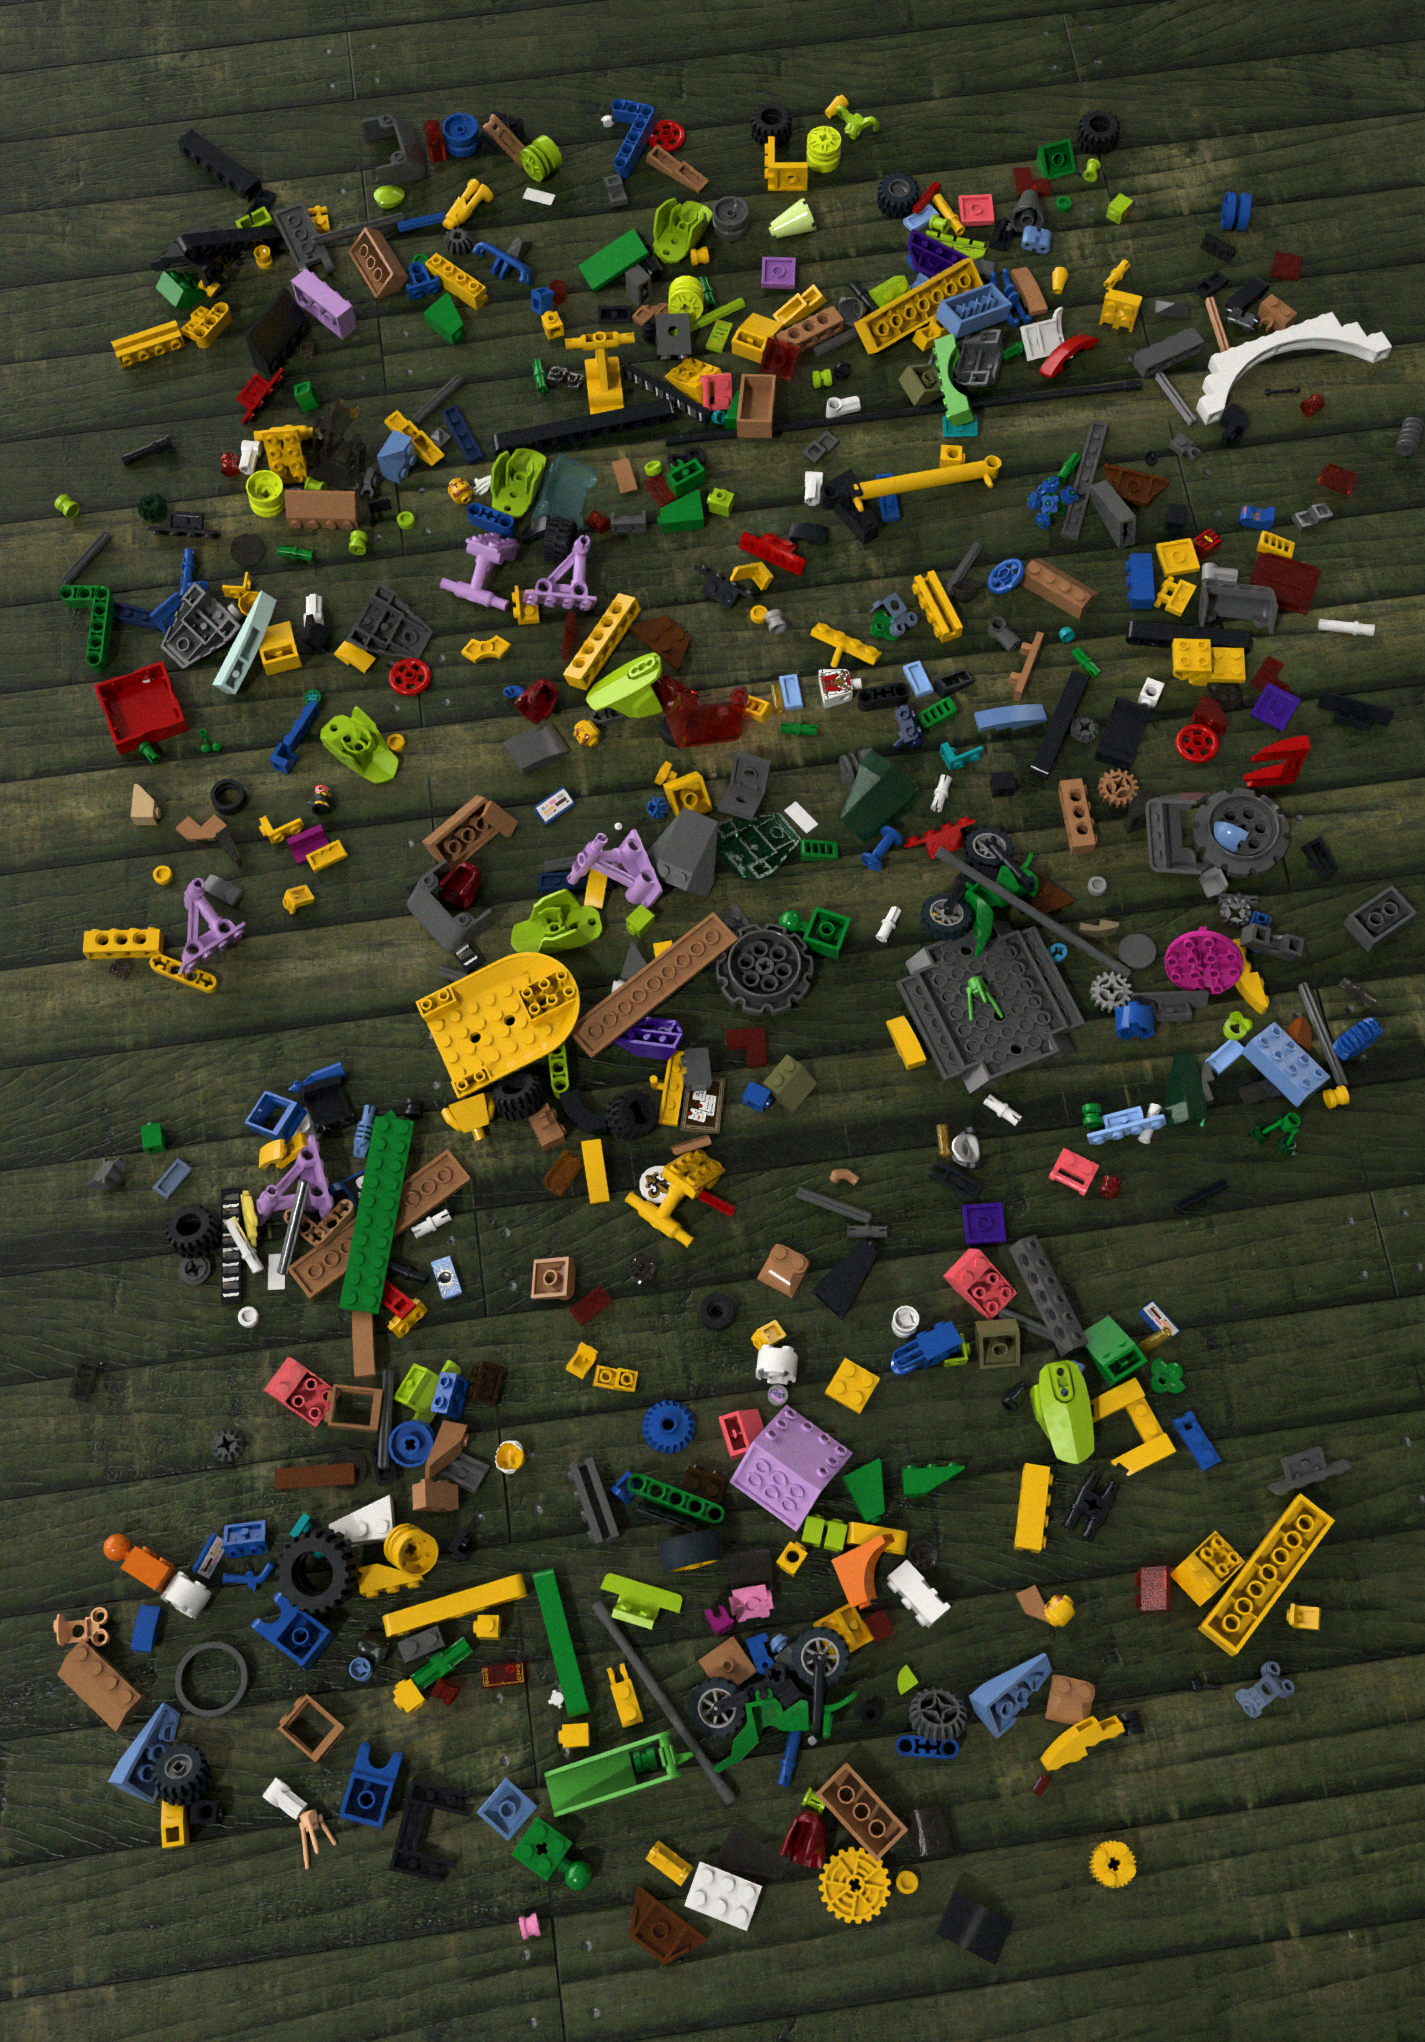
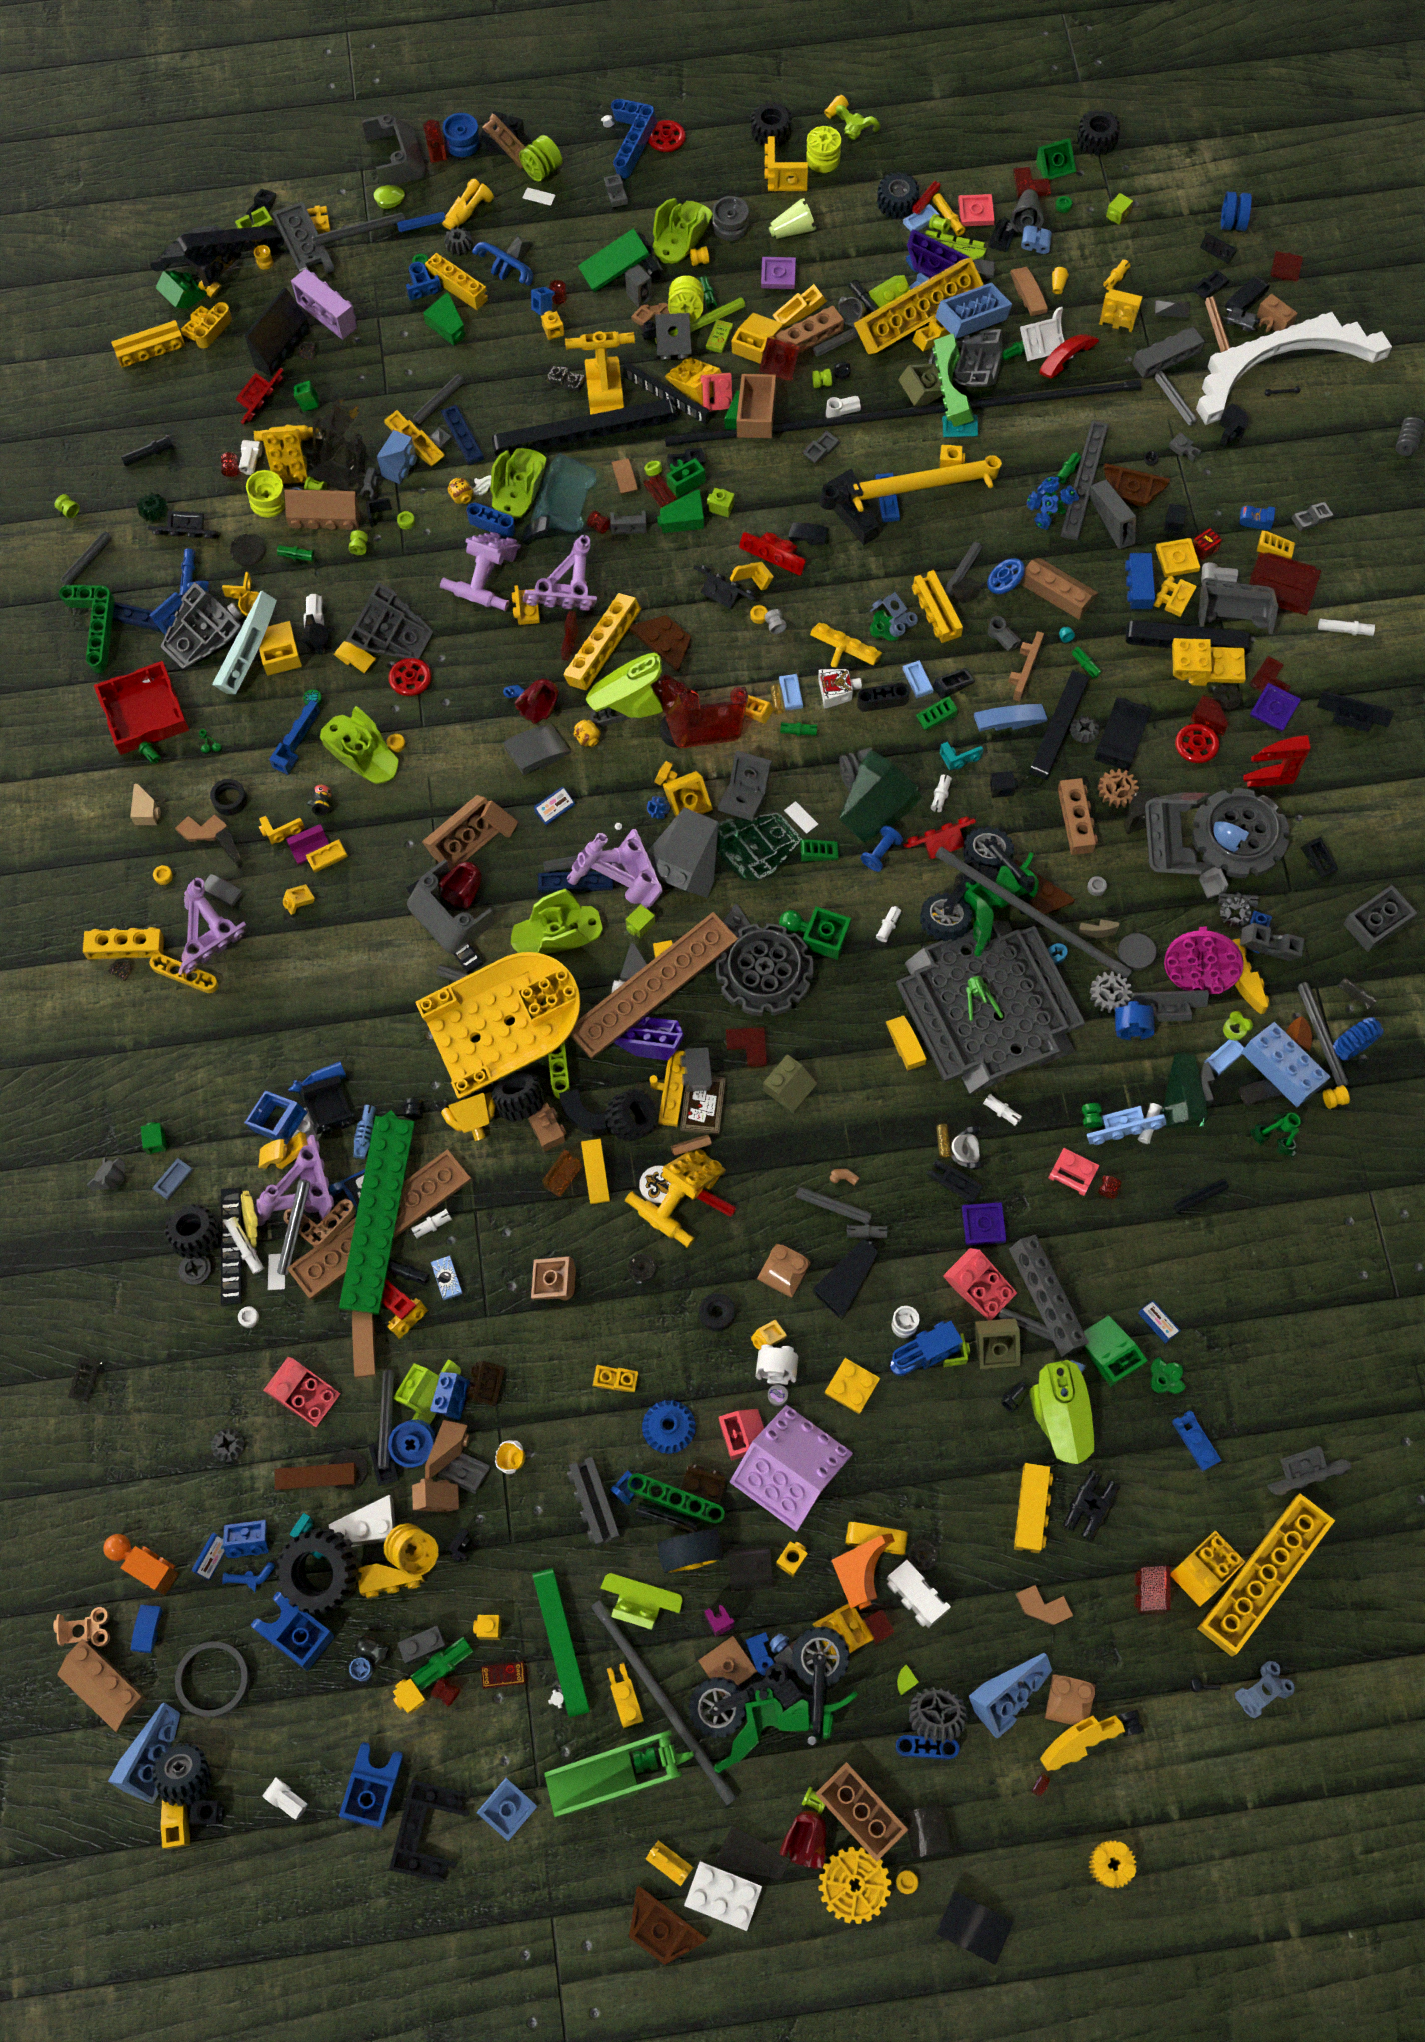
white brick [160,1571,212,1619] -> none
black brick [177,129,262,202] -> none
medium nougat window [277,1694,348,1764] -> none
light nougat plant [299,1809,337,1869] -> none
medium nougat window [324,1384,383,1433] -> none
medium nougat slope [348,227,409,299] -> none
yellow beam [382,1574,528,1638] -> none
yellow tile [461,635,512,664] -> none
green brick [511,1817,593,1891] -> none
bright pink wheel [519,1913,541,1940] -> none
green pin [532,359,548,393] -> none
black tyre [543,516,578,564] -> none
yellow brick [558,1723,590,1749] -> none
yellow bracket [566,1342,598,1379] -> none
clear red plate [568,1285,613,1327] -> none
yellow slope [584,868,608,910] -> none
black slope [598,305,632,324] -> none
medium nougat slope [646,144,709,193] -> none
teal hinge [711,410,726,425] -> none
bright pink piece [729,1584,773,1622] -> none
blue brick [742,1081,773,1114] -> none
blue pin [777,1730,803,1787] -> none
lime piece [801,1514,848,1553] -> none
white piece [805,471,823,506] -> none
green slope [842,1458,885,1525] -> none
black plate [860,1703,882,1725] -> none
dark blue brick [893,704,924,750] -> none
green slope [901,1463,965,1498] -> none
blue piece [990,268,1032,328] -> none
yellow head [1043,1595,1075,1627] -> none
lime bush [1083,159,1101,182] -> none
yellow wedge [1090,1377,1176,1476] -> none
white brick [1137,677,1165,710] -> none
clear yellow hinge [1139,1327,1172,1353] -> none
yellow bracket [1287,1603,1321,1631] -> none
clear red wheel [1300,393,1325,417] -> none
clear red slope [1317,462,1360,496] -> none

